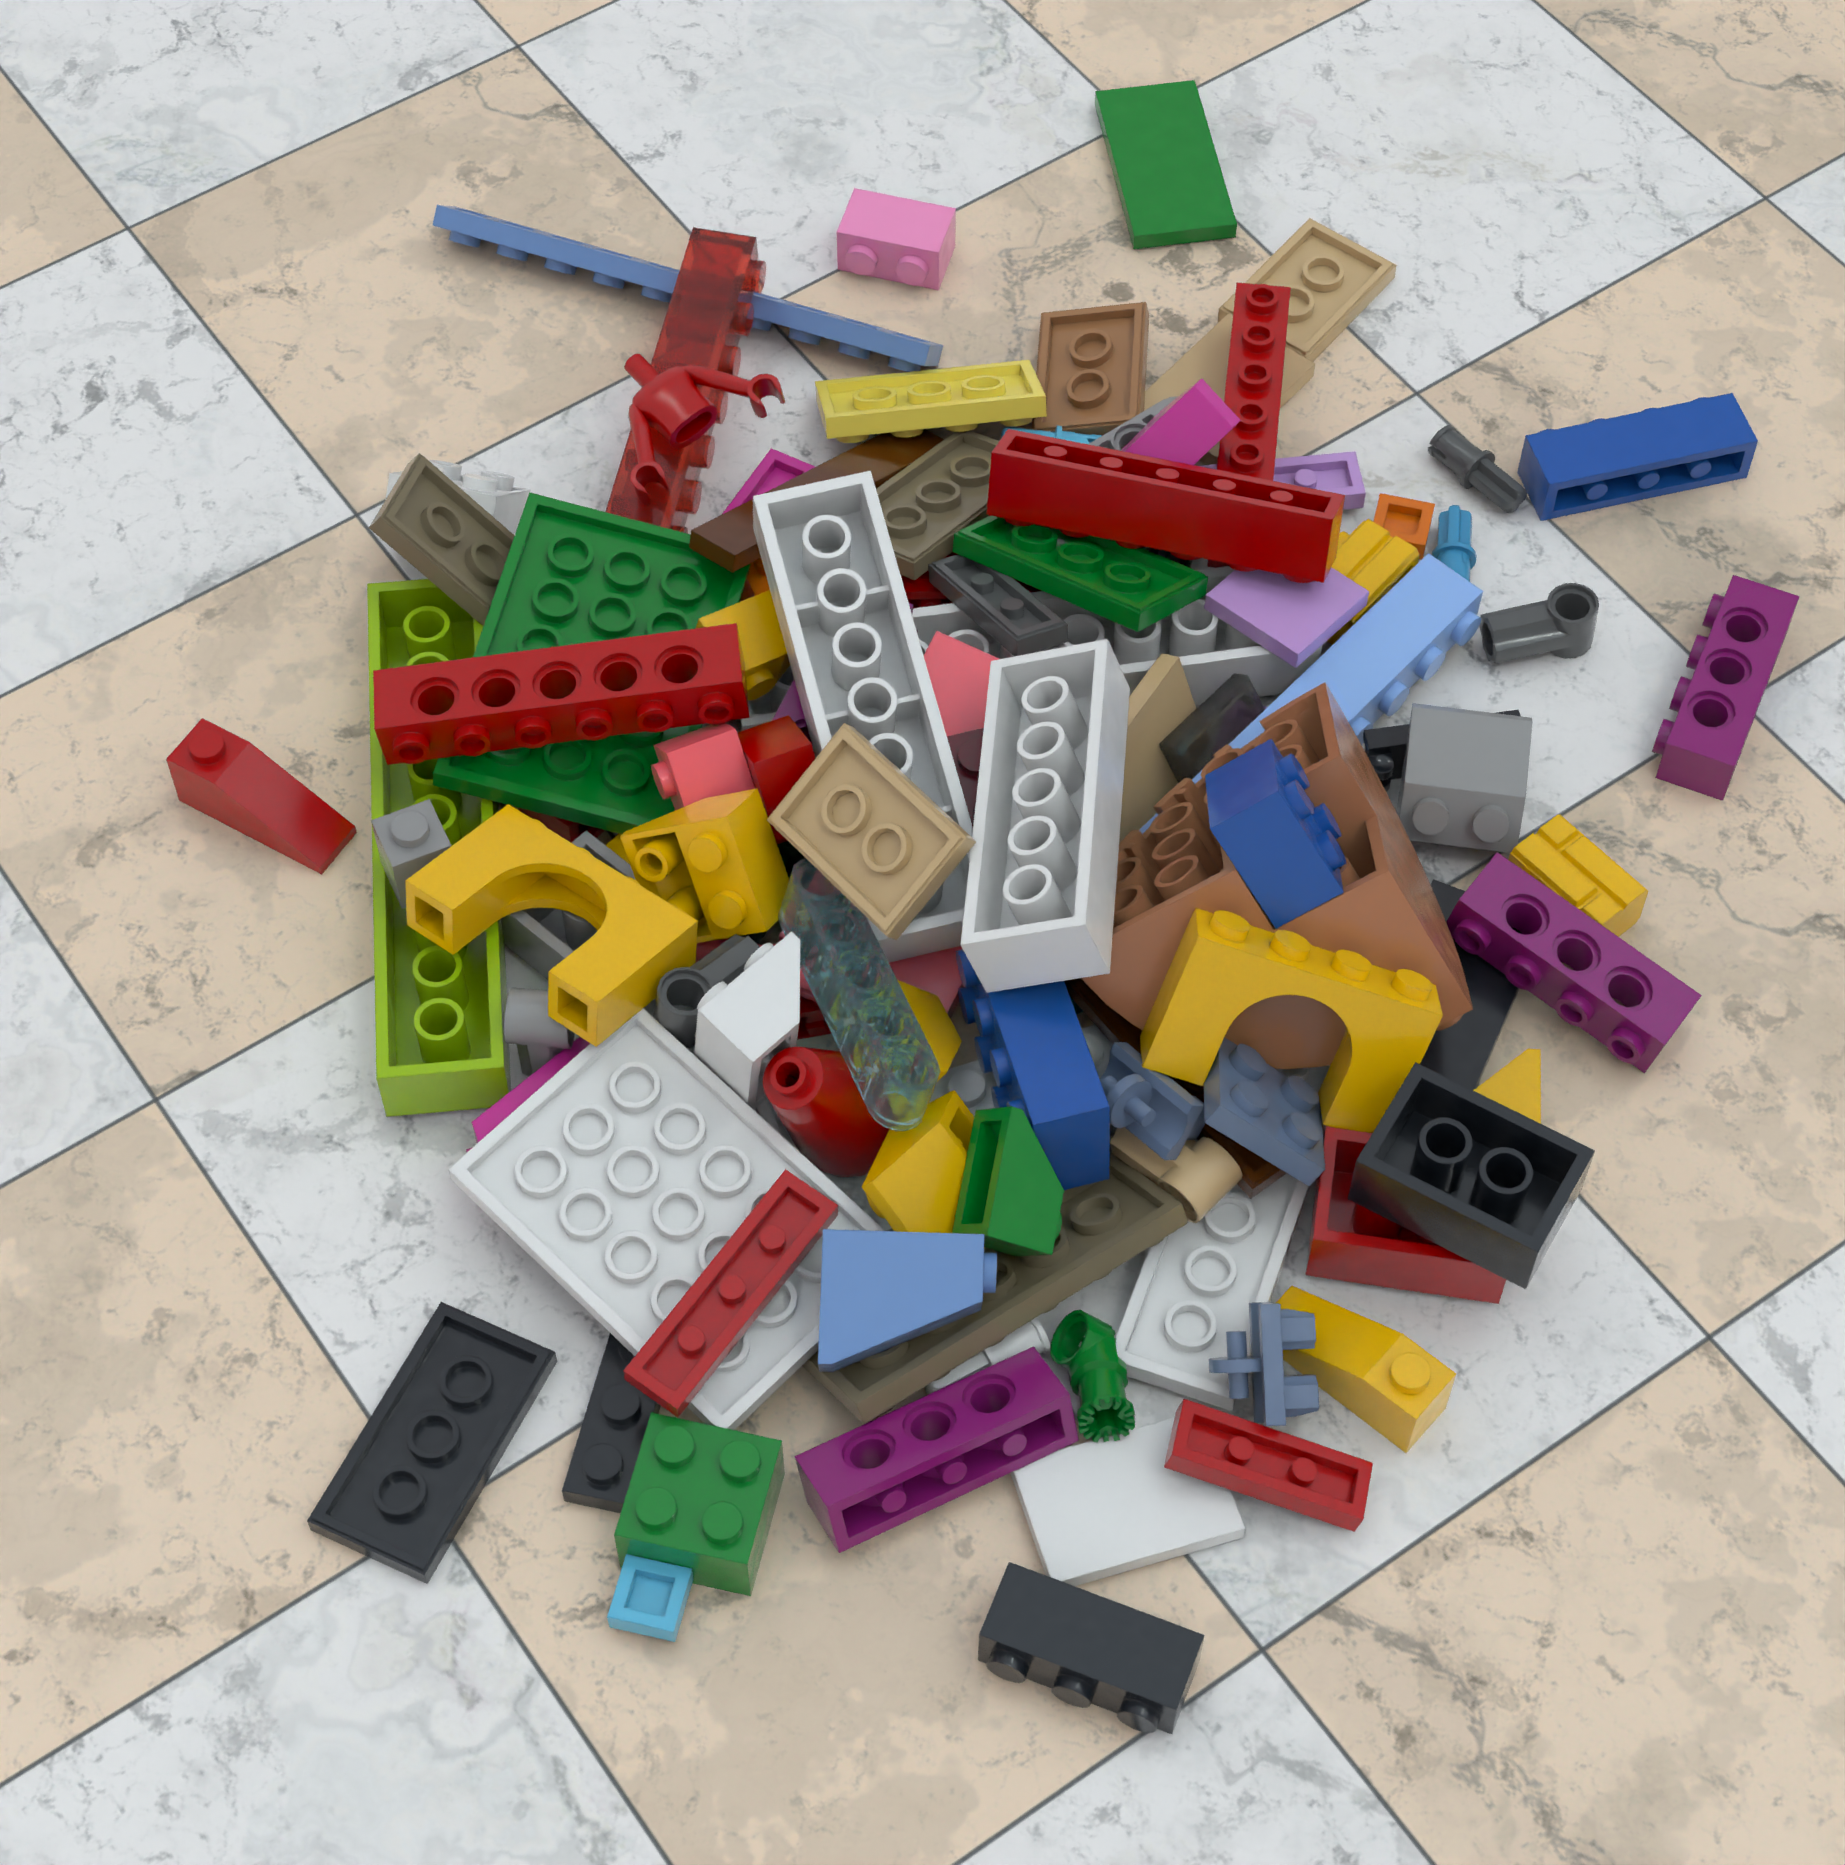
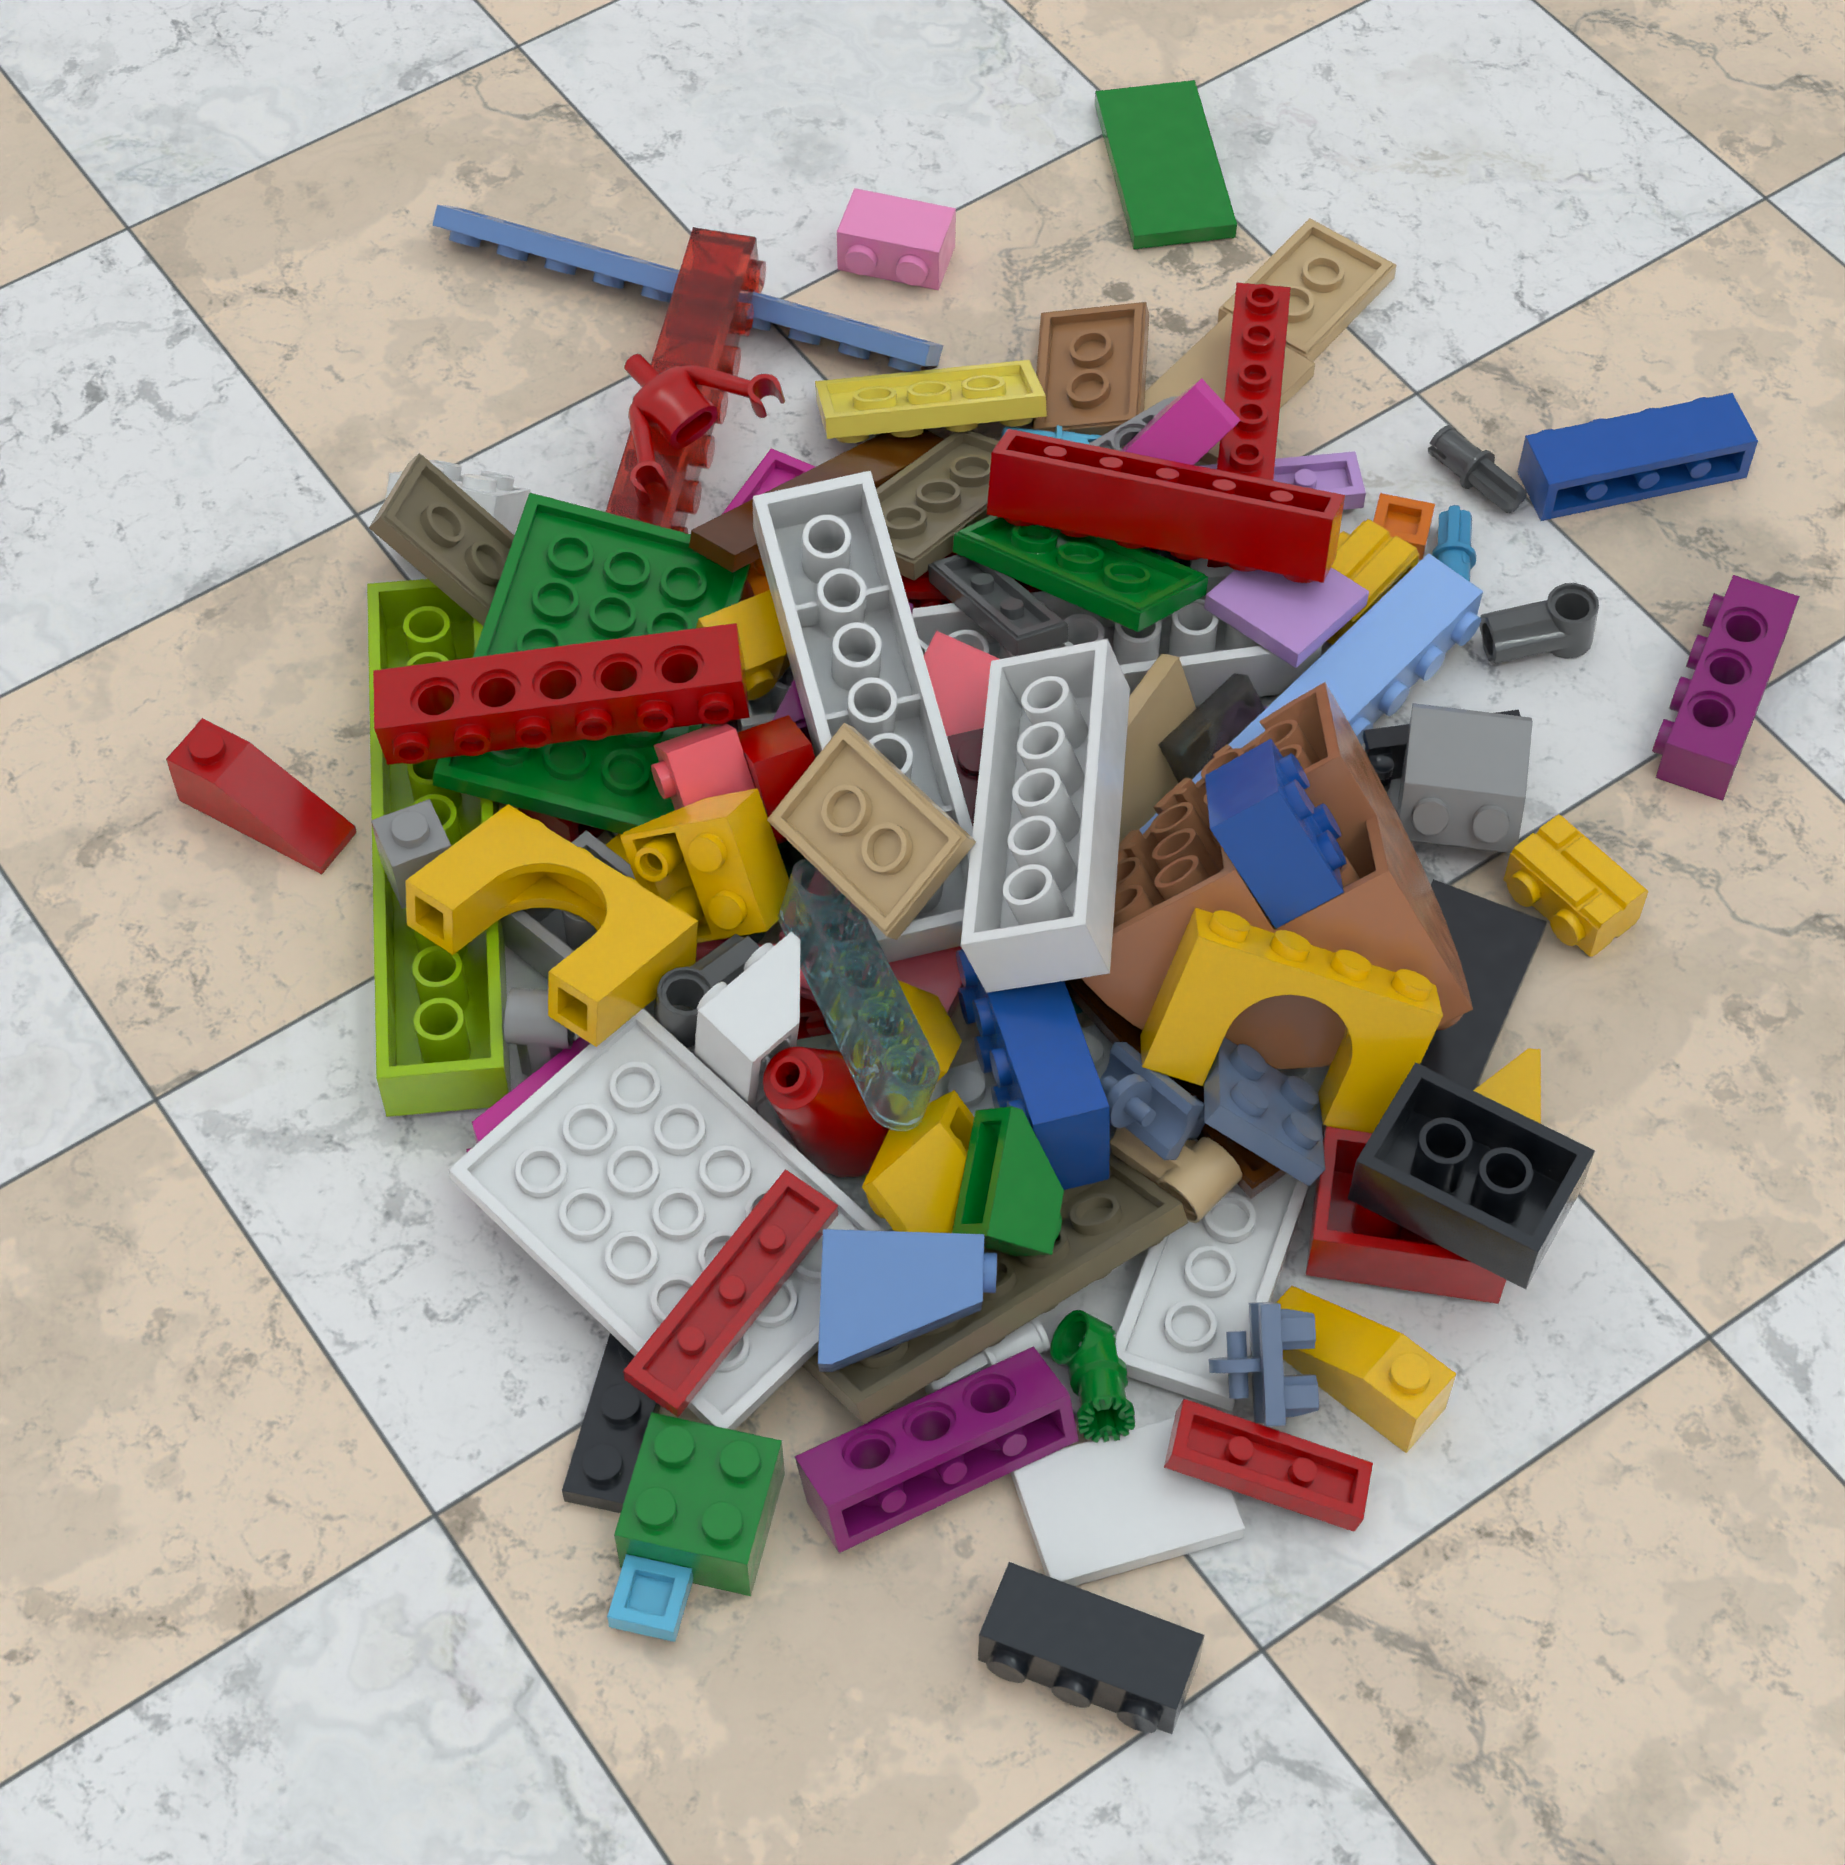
black tile [307,1302,557,1584] -> none
magenta brick [1446,852,1702,1074] -> none

